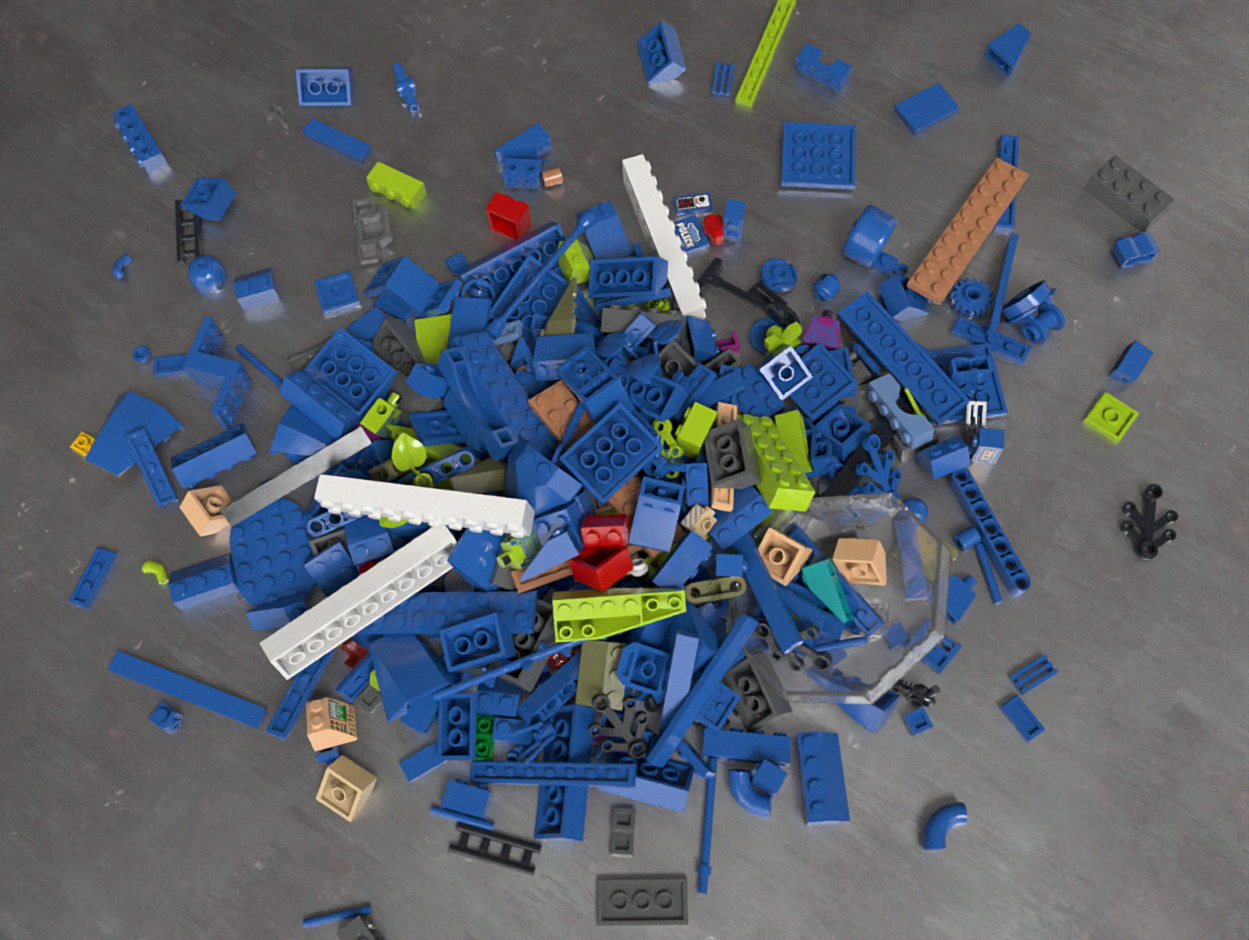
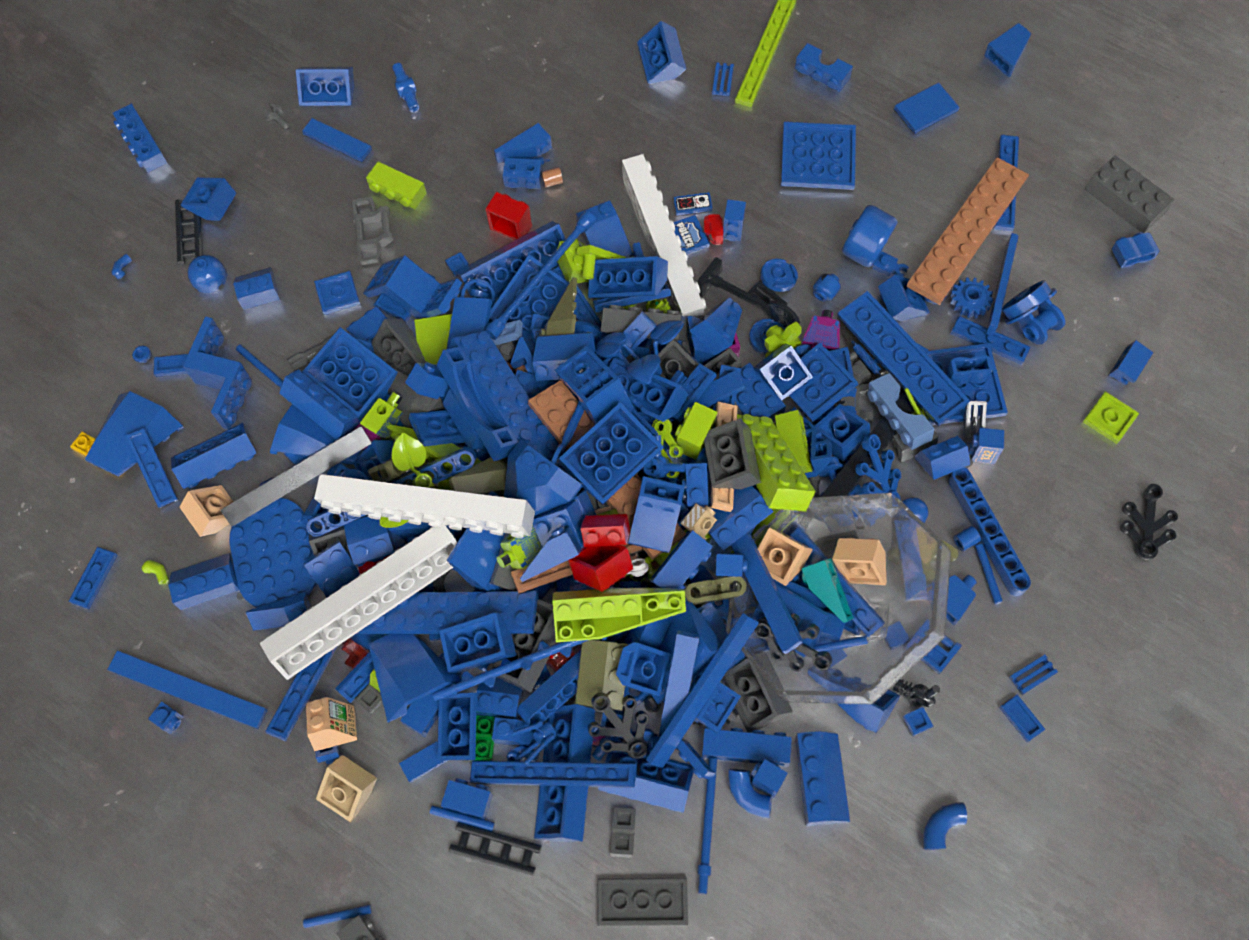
none -> lime piece [577,245,627,280]
none -> blue wedge [689,297,742,356]

